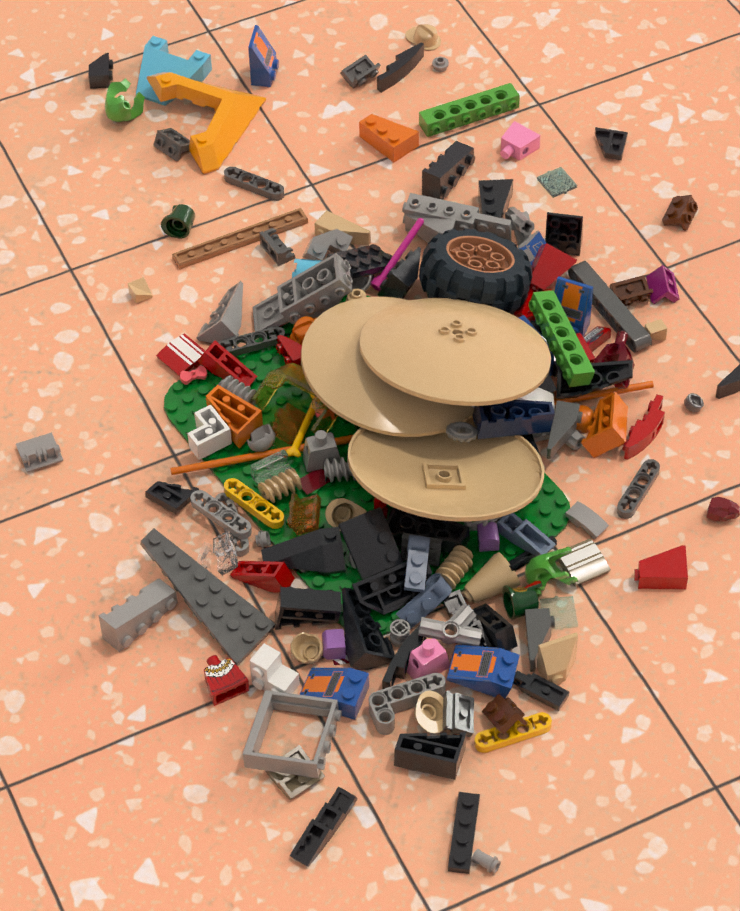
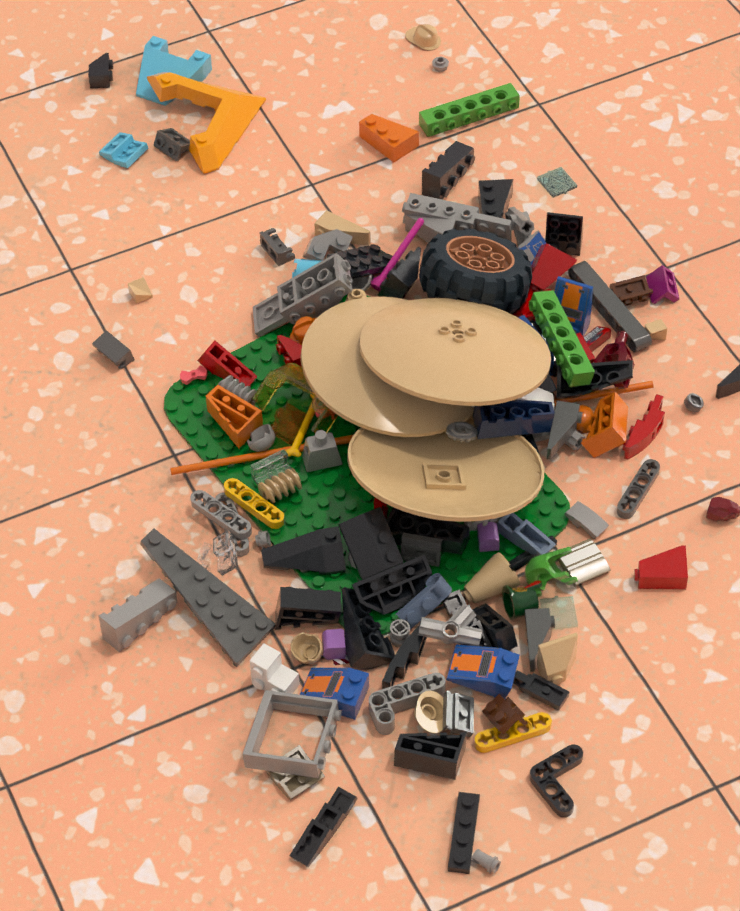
light grey hinge [16,432,63,472] -> none
bright green piece [105,78,145,122] -> none
black wing [145,481,199,514] -> none
red slope [156,333,205,377] -> none
dark green hat [161,204,195,239] -> none
medium nougat tile [172,208,308,270] -> none
white brick [187,405,232,460] -> none
light grey wedge [197,281,243,343] -> none
red torso [204,655,249,706] -> none
dark grey beam [218,326,285,356] -> none
dark grey beam [224,166,284,201] -> none
red slope [230,561,295,593] -> none
blue slope [248,25,279,87] -> none
clear orange bracket [287,493,321,535] -> none
dark red sticker [300,469,331,495] -> none
light grey piece [324,457,356,483] -> none
tan piece [325,498,367,531] -> none
dark grey bracket [340,54,381,88] -> none
black slope [377,42,424,93] -> none
sand blue plate [404,535,430,593] -> none
bright pink torso [407,638,450,679] -> none
tan piece [436,545,473,589] -> none
bright pink torso [500,121,540,160] -> none
black wing [595,127,628,161] -> none
reddish brown bracket [662,195,698,231] -> none
none -> dark grey hinge [92,330,135,369]
none -> medium azure slope [99,132,149,168]
none -> black beam [530,744,583,817]

